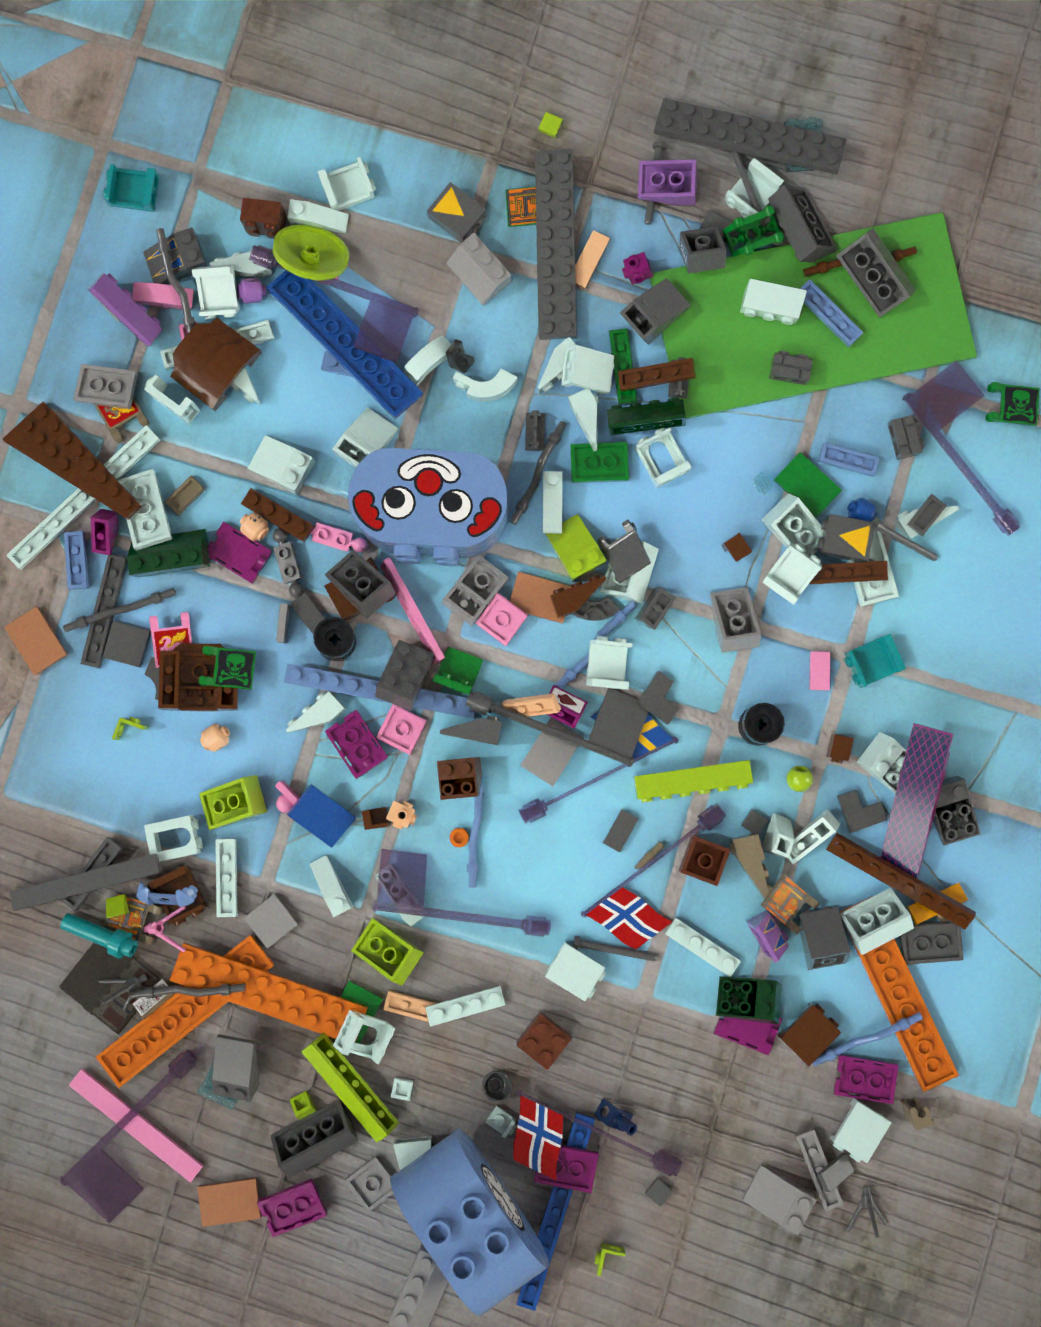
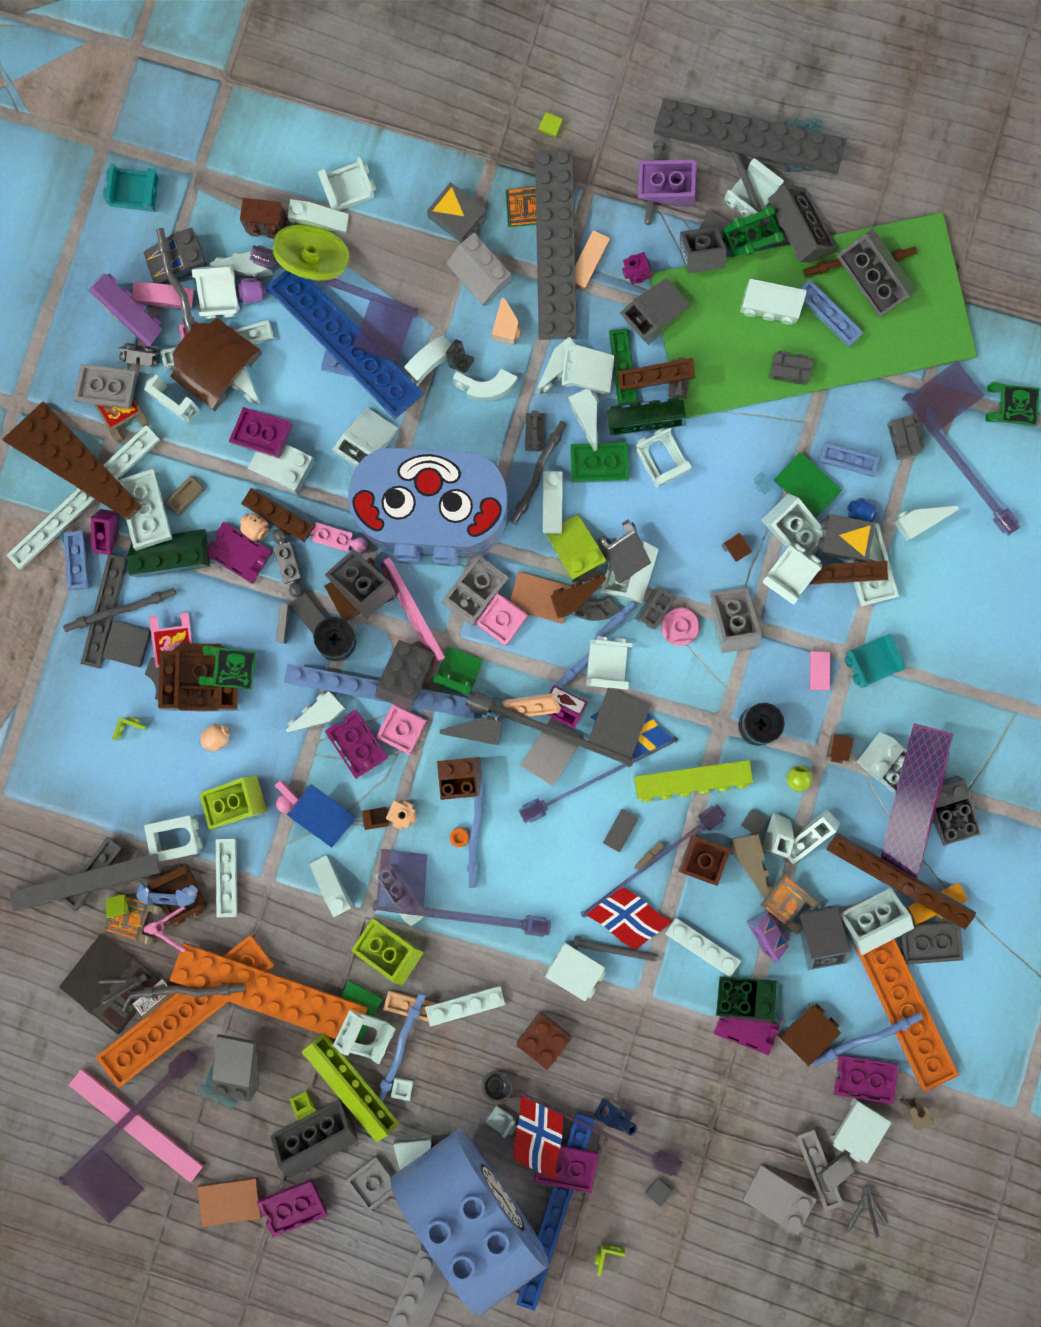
nougat tile [4,606,68,675] -> none
teal piece [60,913,138,959] -> none
light grey tile [244,894,299,949] -> none
dark grey tile [637,671,679,725] -> none
dark grey tile [837,790,887,833] -> none
dark grey bar [870,518,938,561] -> none
dark grey tile [907,494,947,536] -> none
none -> dark grey hinge [118,343,161,367]
none -> magenta plate [229,407,293,459]
none -> medium blue bar [377,993,426,1102]
none -> light nougat slope [492,298,521,345]
none -> bright pink tile [661,608,699,646]

